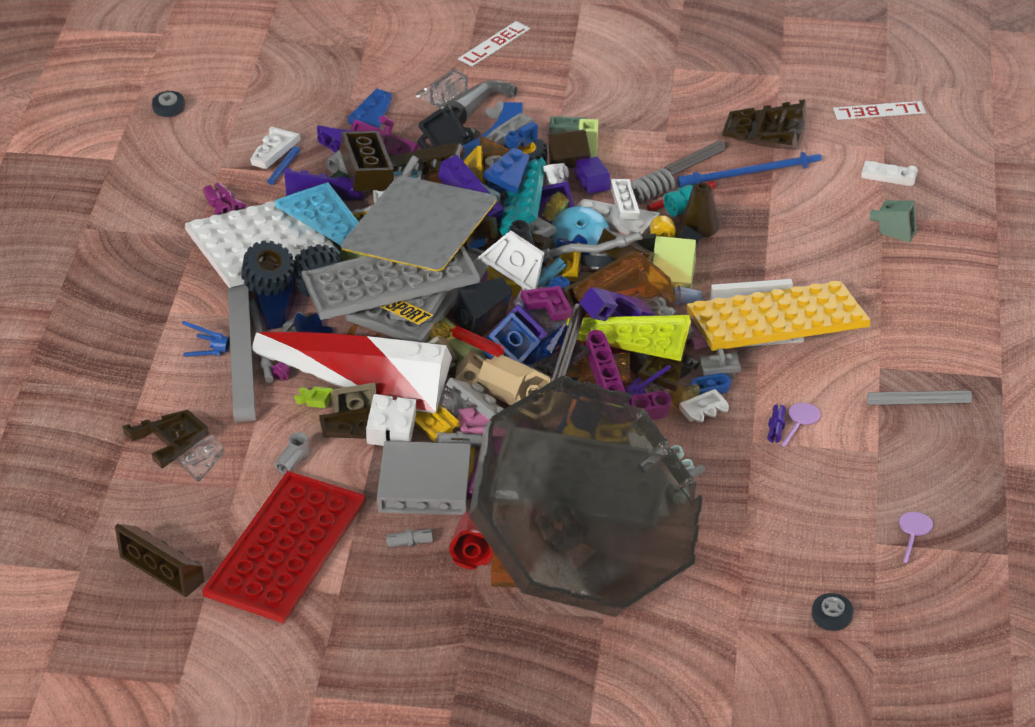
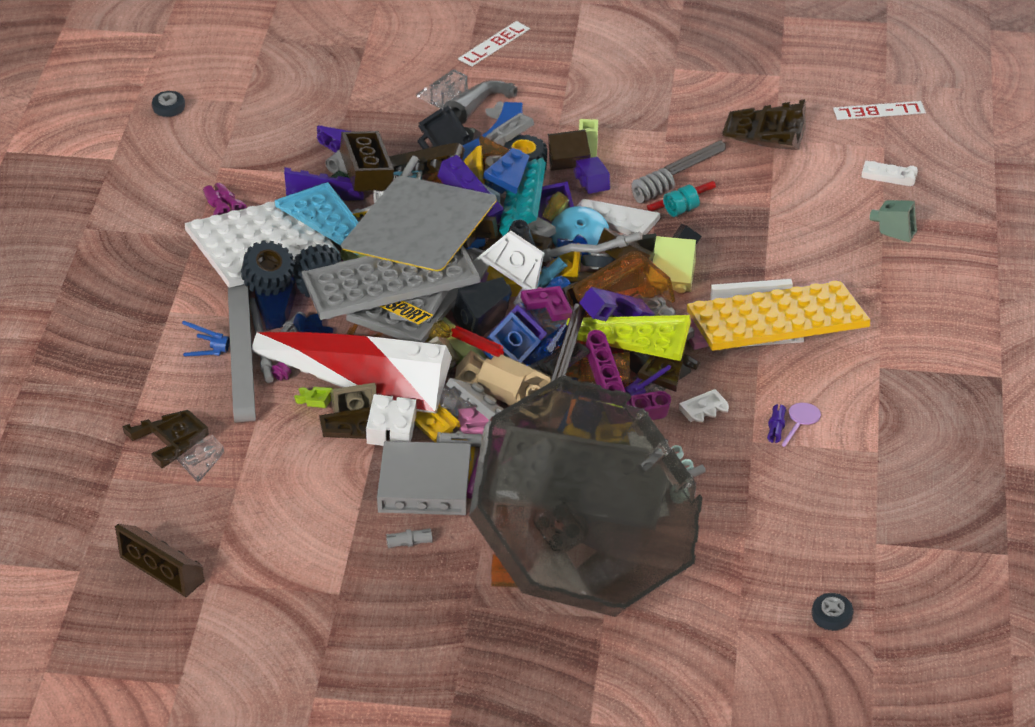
red plate [202,470,366,624] -> none
white wing [250,127,301,169] -> none
blue bar [267,146,300,185] -> none
light grey piece [274,432,310,475] -> none
blue wing [347,88,392,129] -> none
magenta plate [350,116,419,155] -> none
red cone [449,511,495,569] -> none
blue plate [505,122,538,150] -> none
white plate [543,163,569,185] -> none
sand green plate [549,116,588,133] -> none
white plate [610,179,640,221] -> none
yellow head [649,215,676,238] -> none
clear yellow panel [669,384,699,412] -> none
sand blue cone [671,285,702,305] -> none
blue bar [677,152,823,188] -> none
dark brown cone [681,182,720,237] -> none
blue plate [690,373,731,396] -> none
light grey hips [700,348,741,378] -> none
light grey axle [866,390,972,405] -> none
lavender piece [899,512,933,563] -> none

